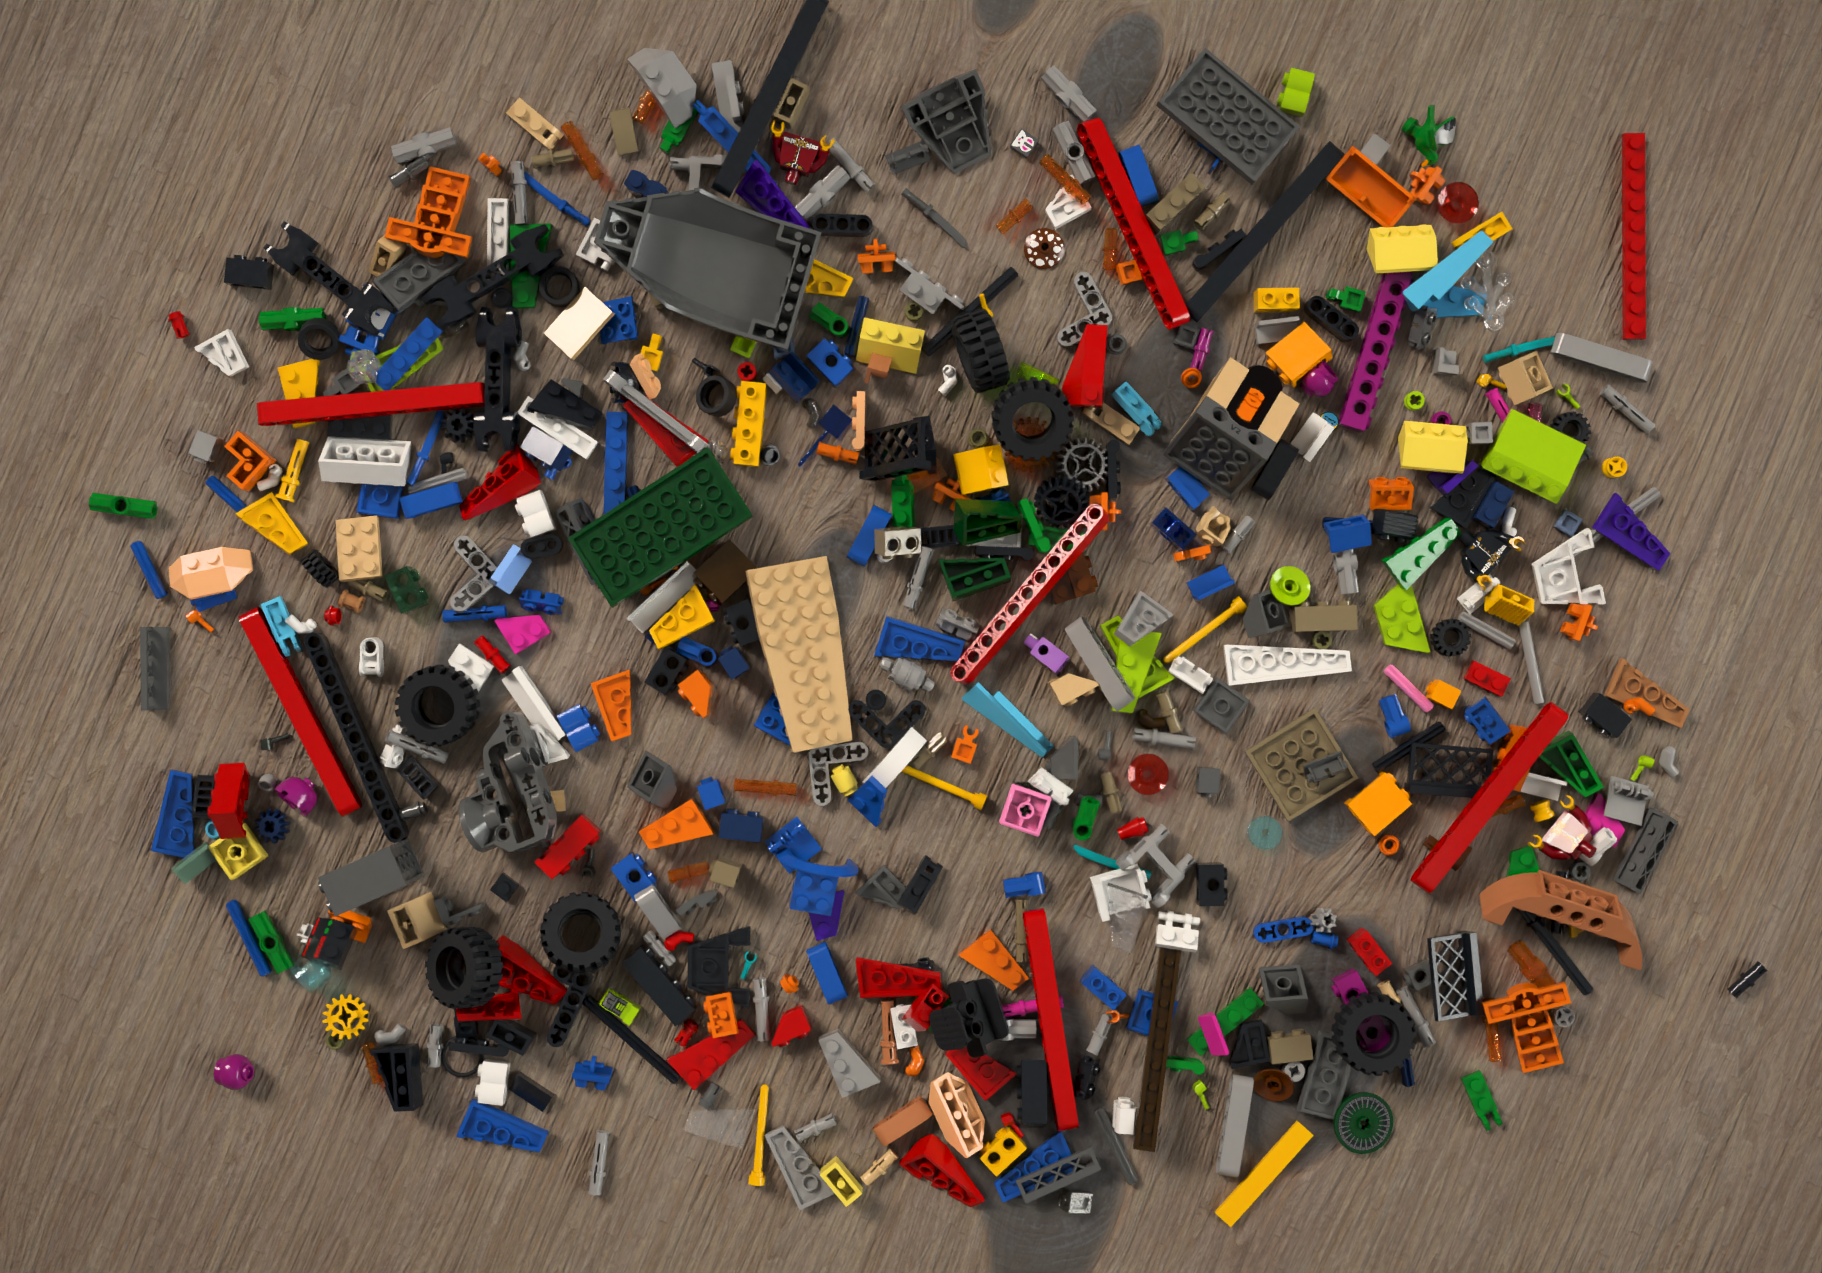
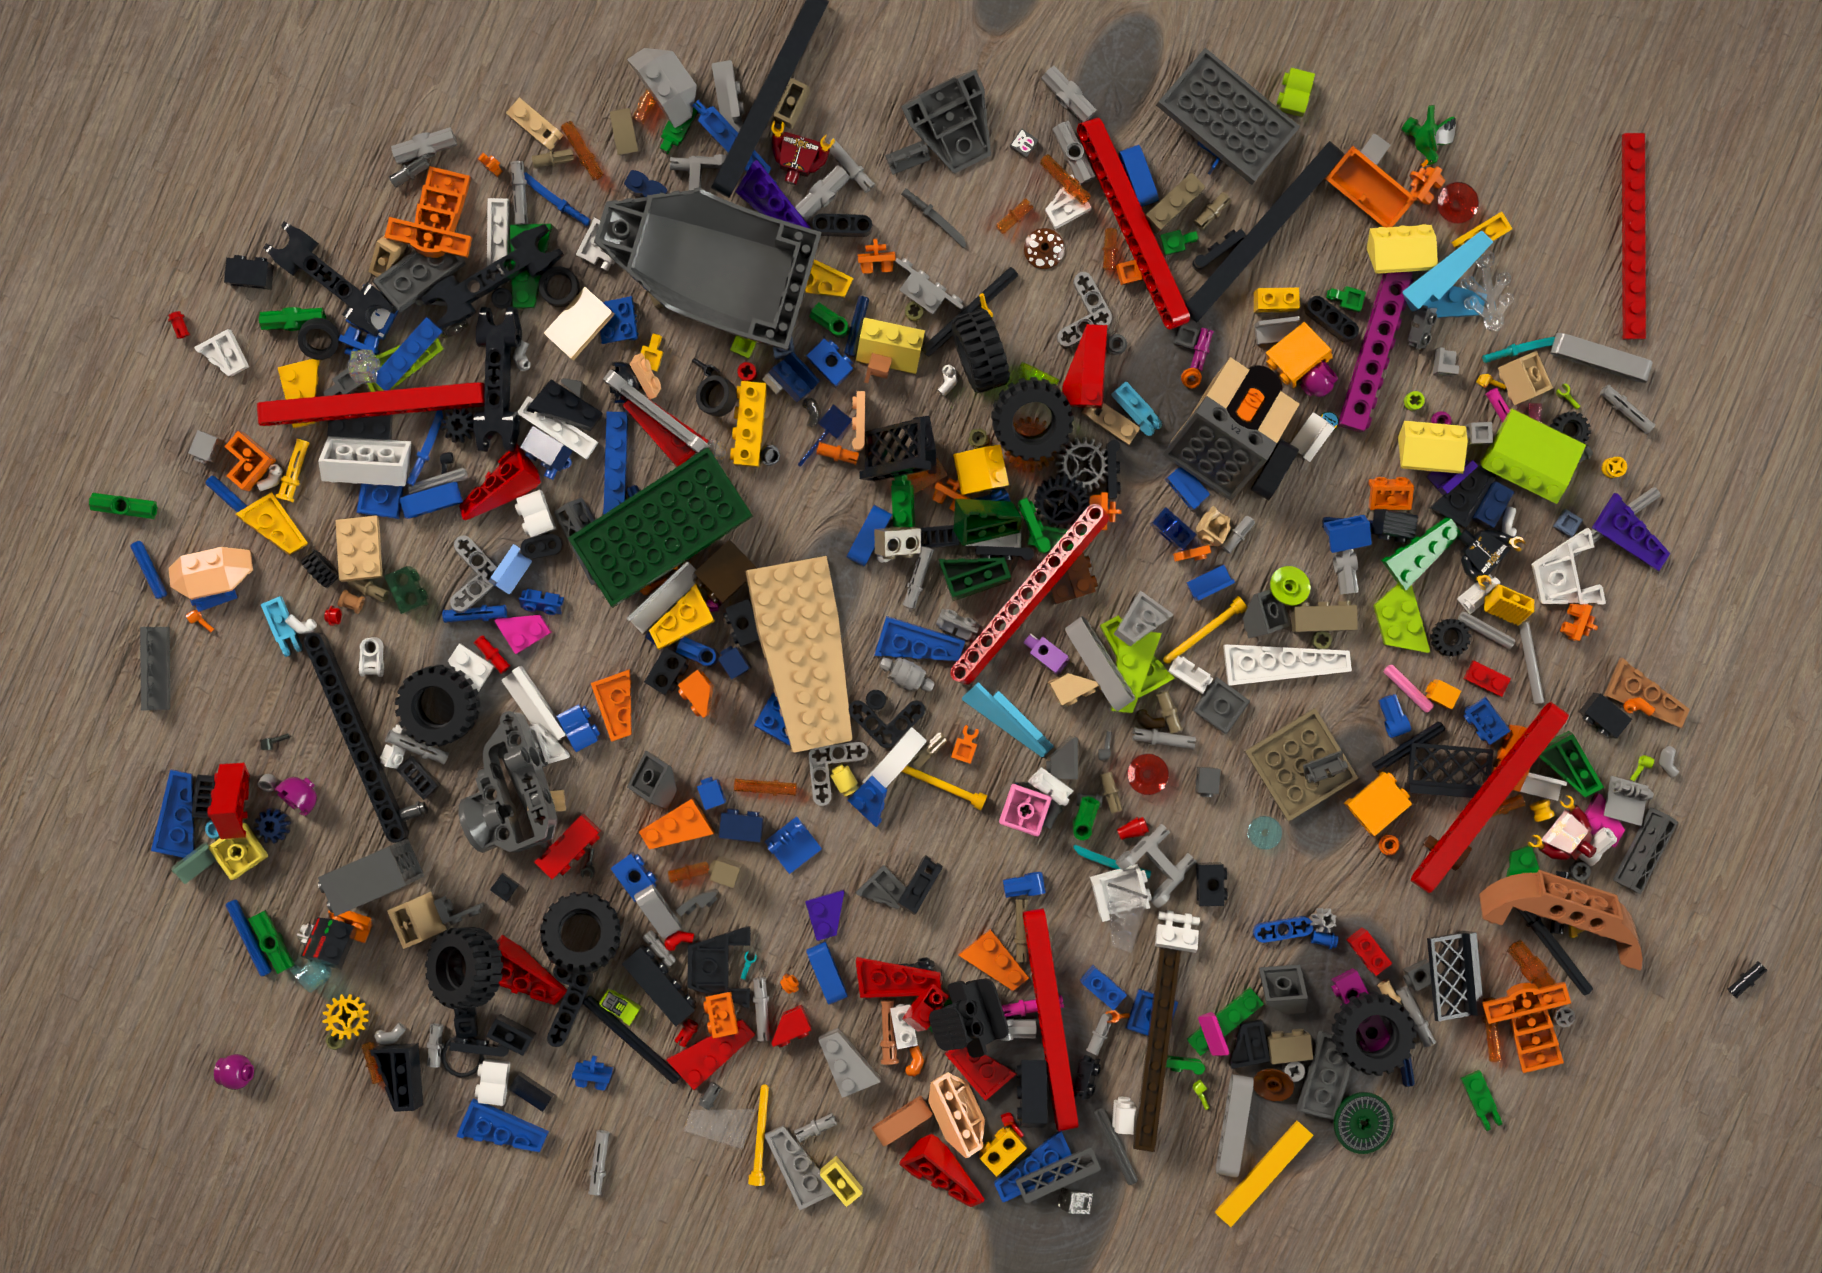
red beam [239,607,362,817] -> none
red wing [456,992,522,1021] -> none
blue piece [777,848,858,916] -> none
tan pin [860,1148,899,1187] -> none

